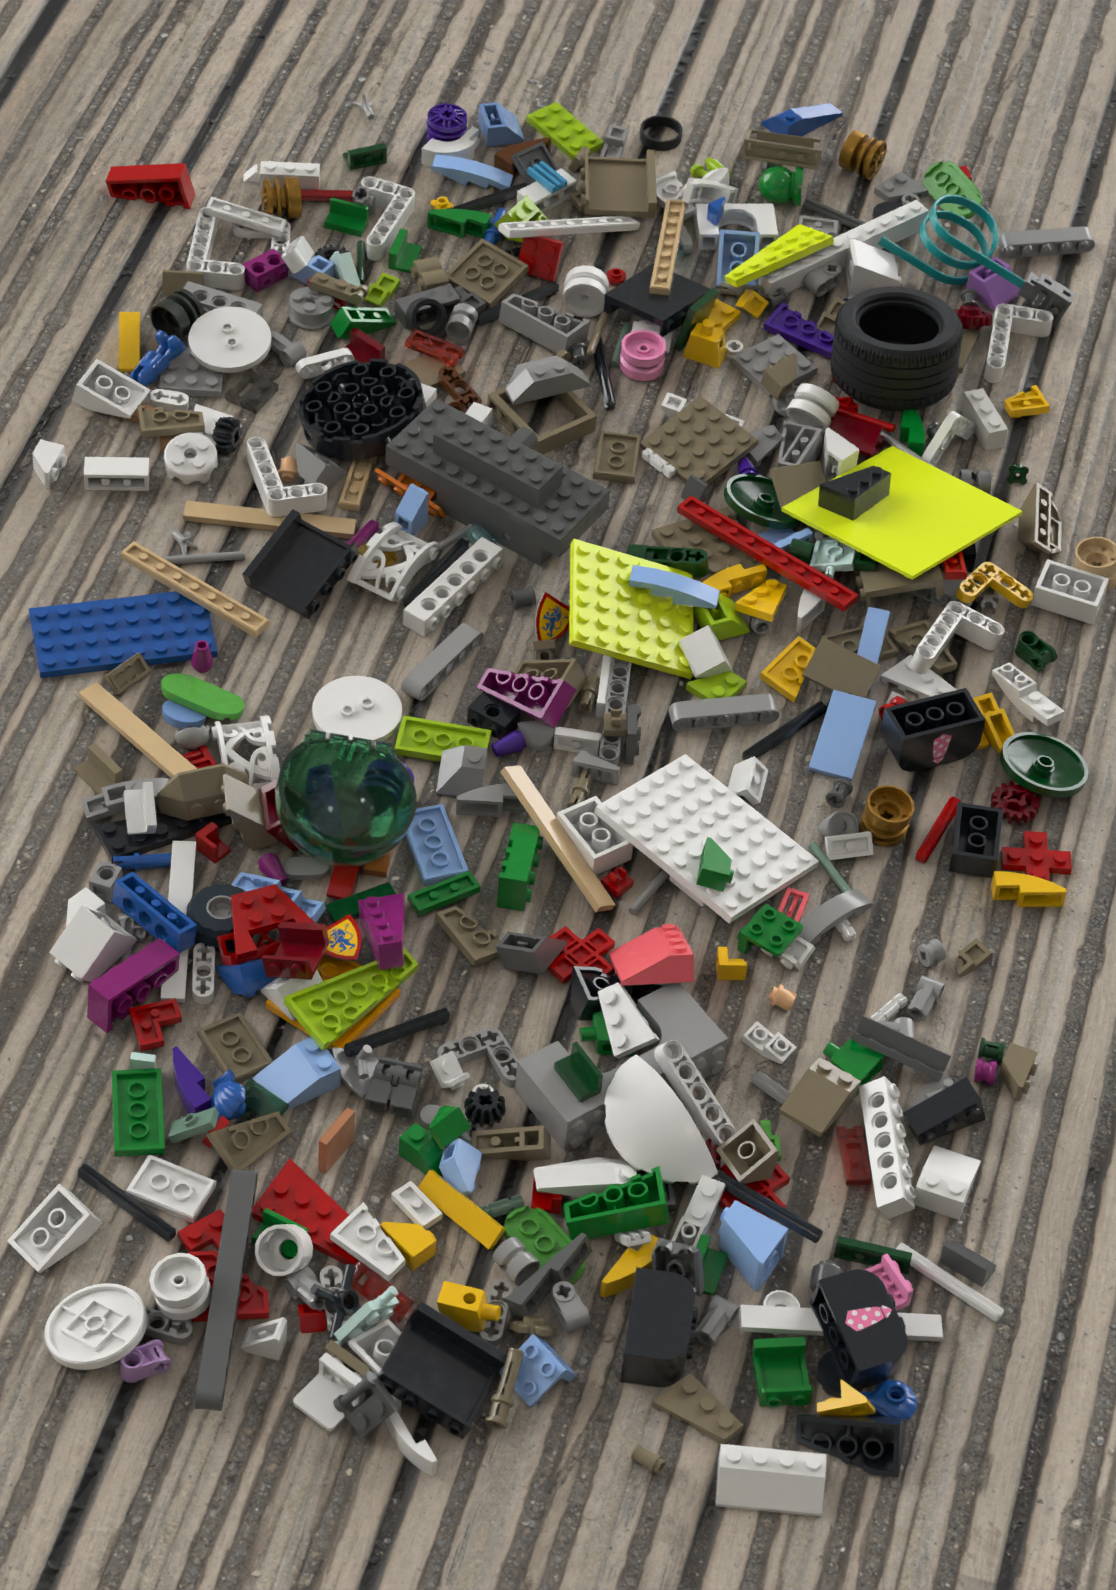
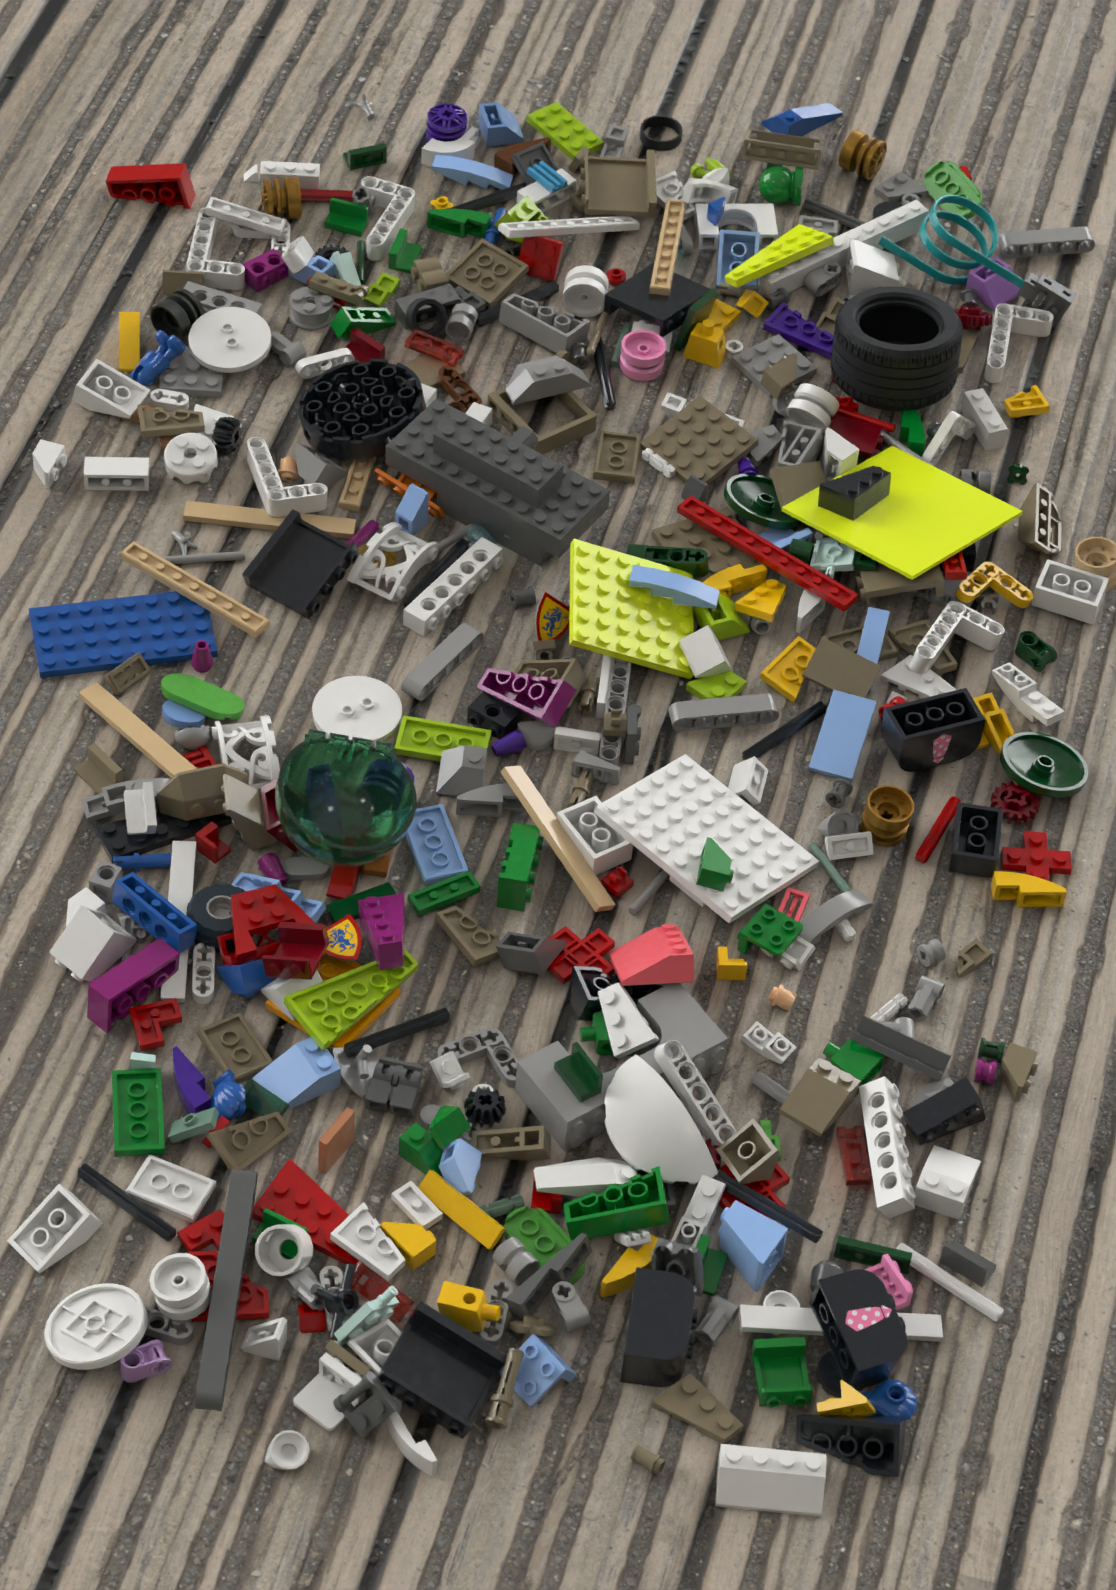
clear smoke plate [224,369,278,414] -> none
none -> white piece [265,1430,310,1470]

